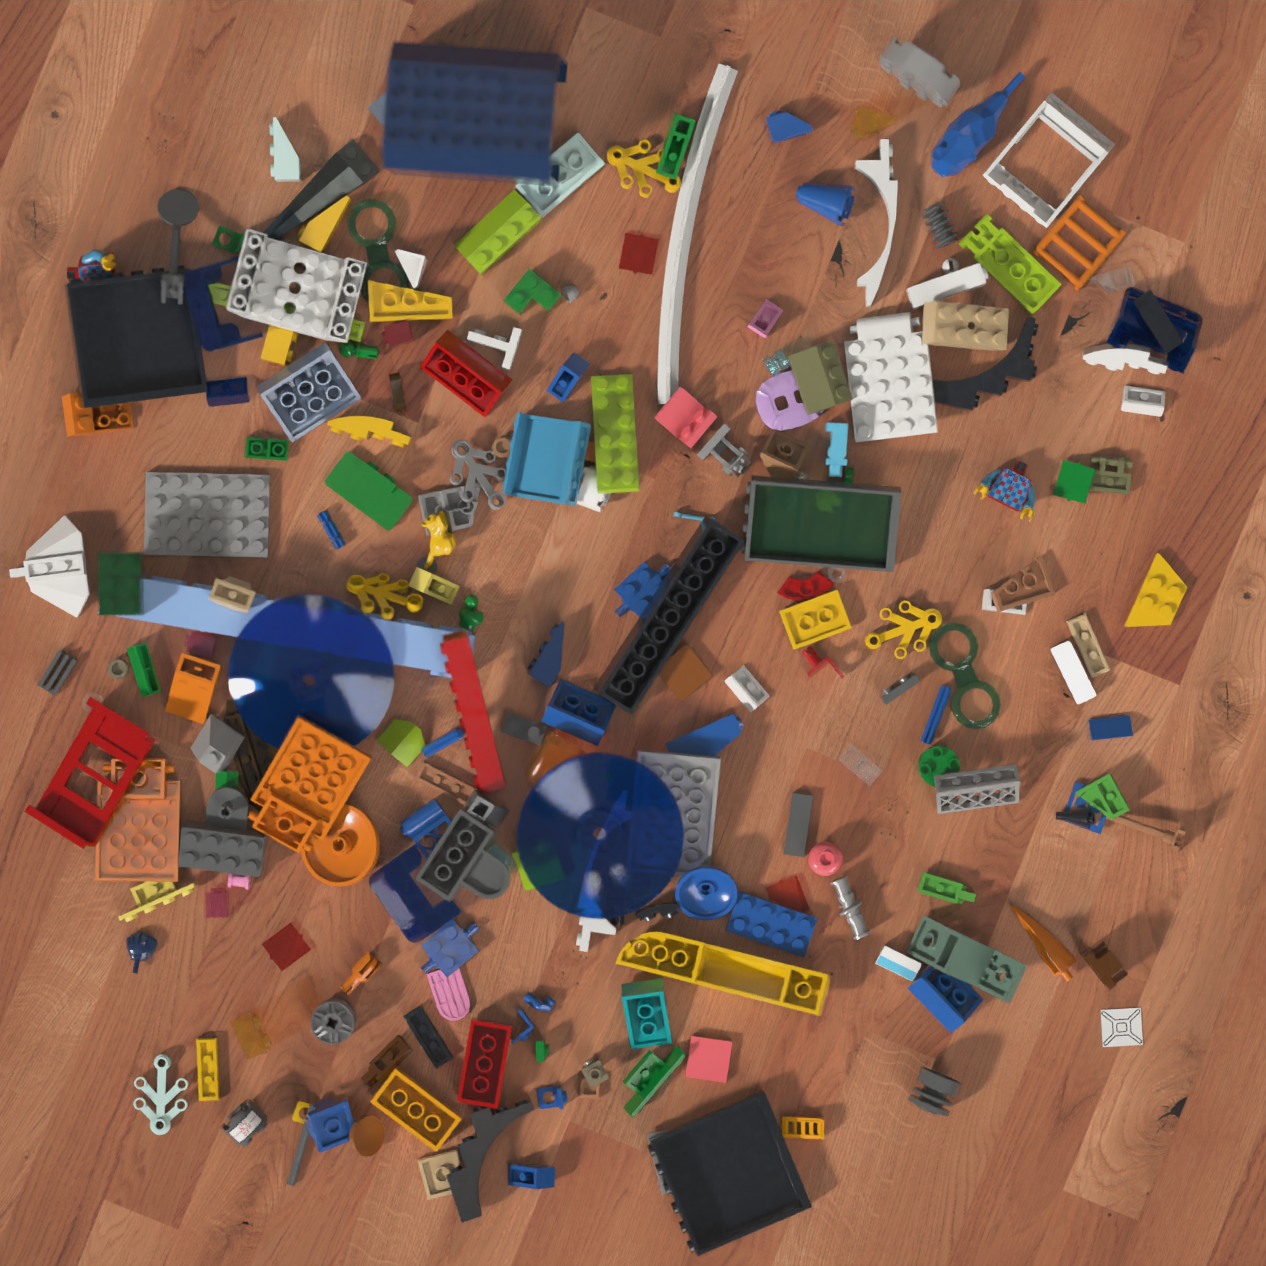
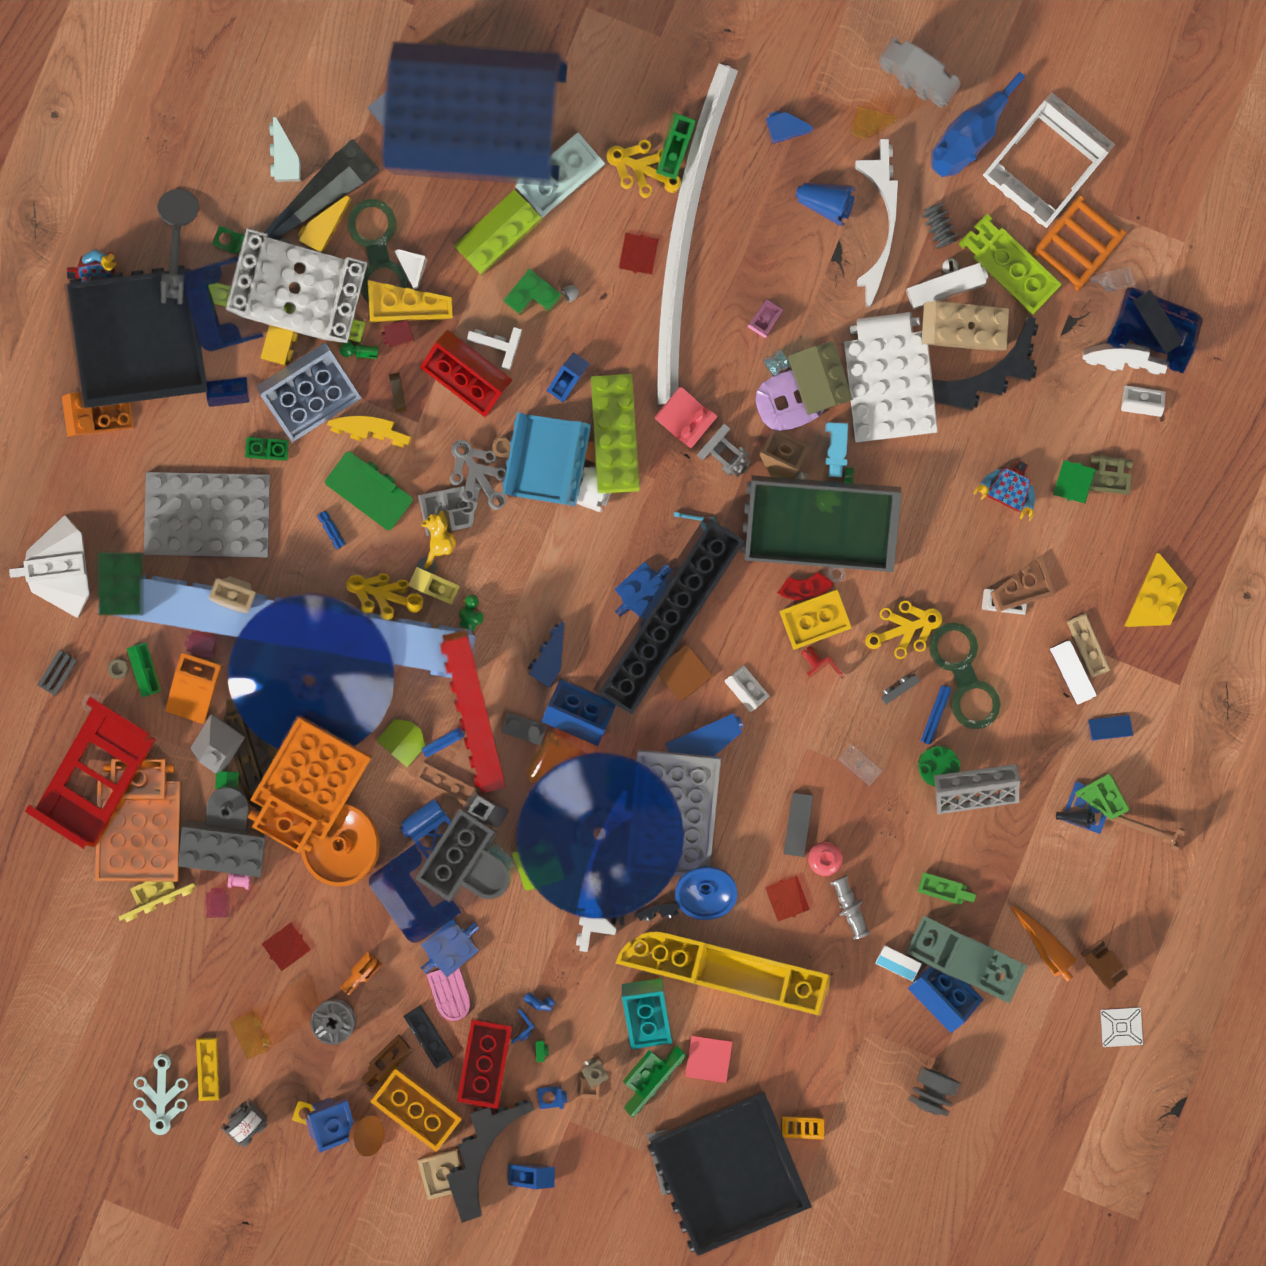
dark blue piece [126,932,157,974] -> none
dark grey bar [287,1105,314,1186] -> none
blue plate [726,891,818,957] -> none

